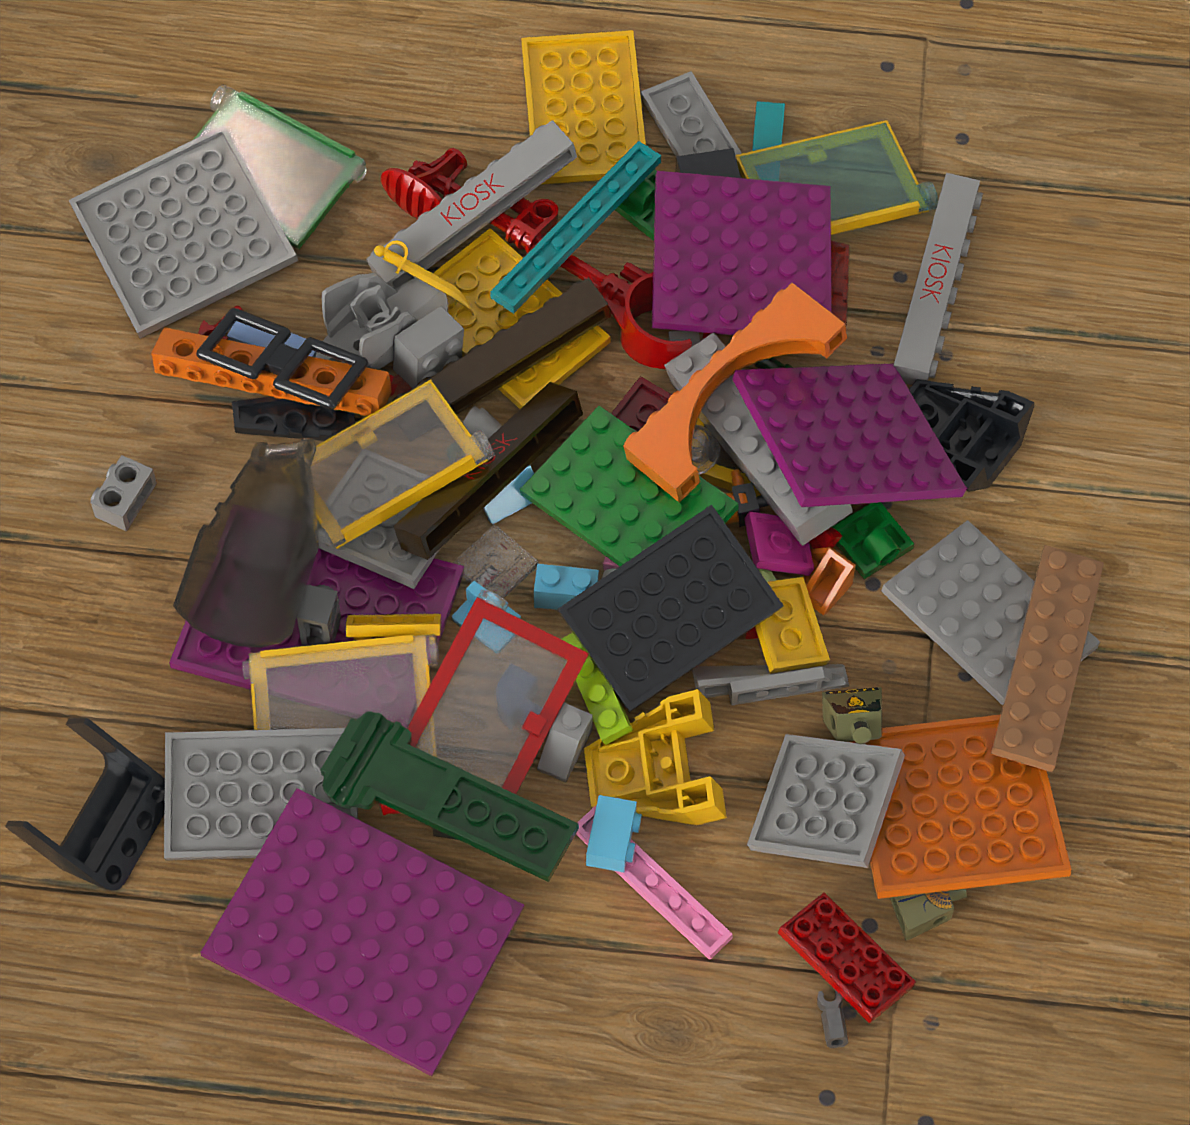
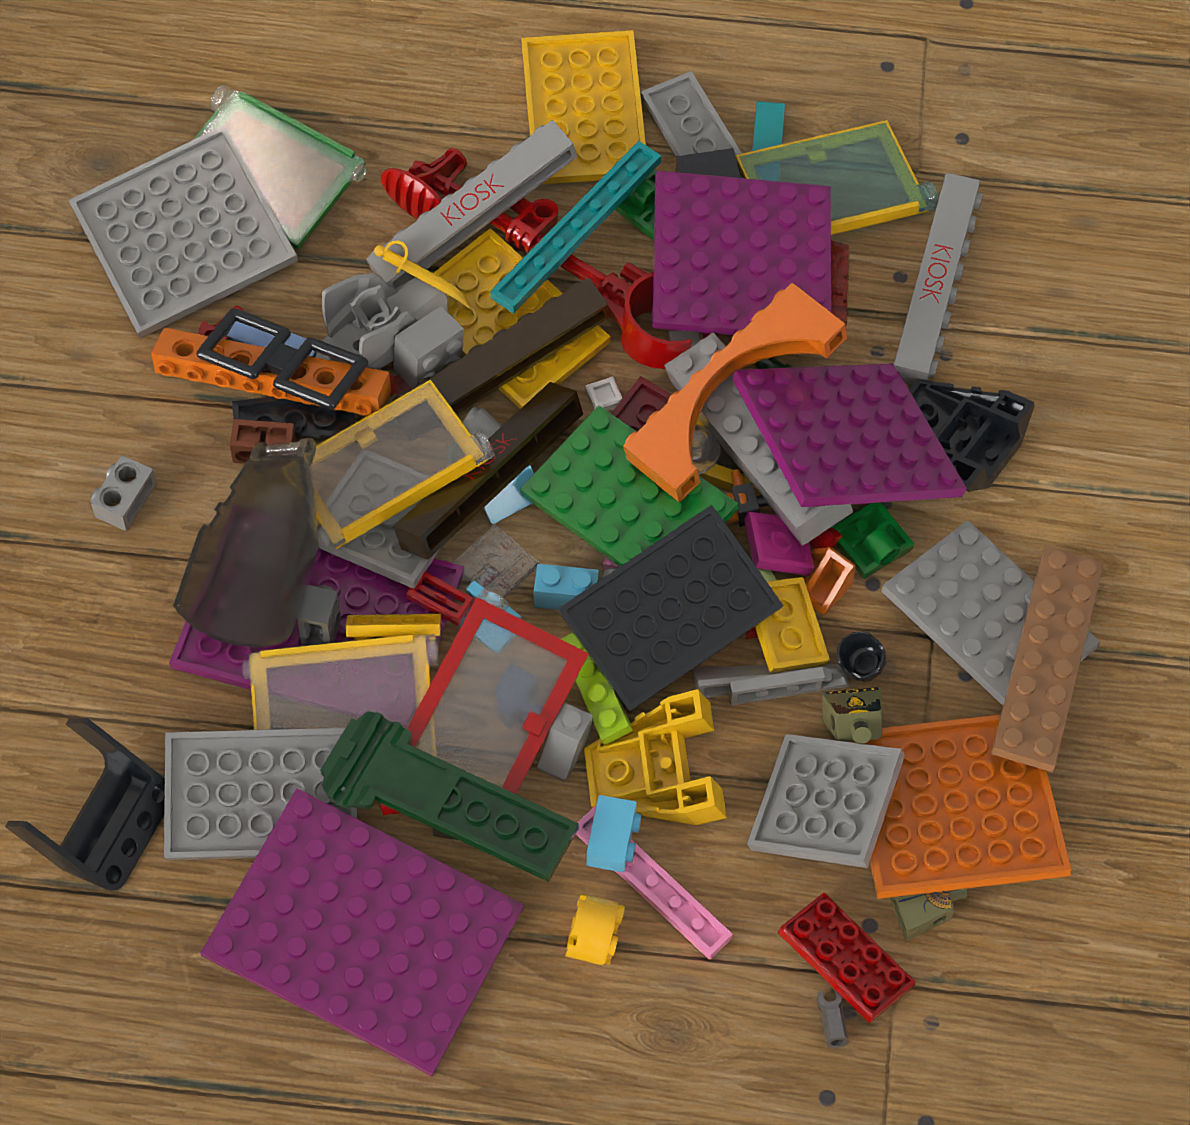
none -> copper brick [230,419,297,467]
none -> red tile [406,571,475,627]
none -> yellow brick [565,893,625,966]
none -> white tile [585,377,623,411]
none -> black hair [837,631,887,682]

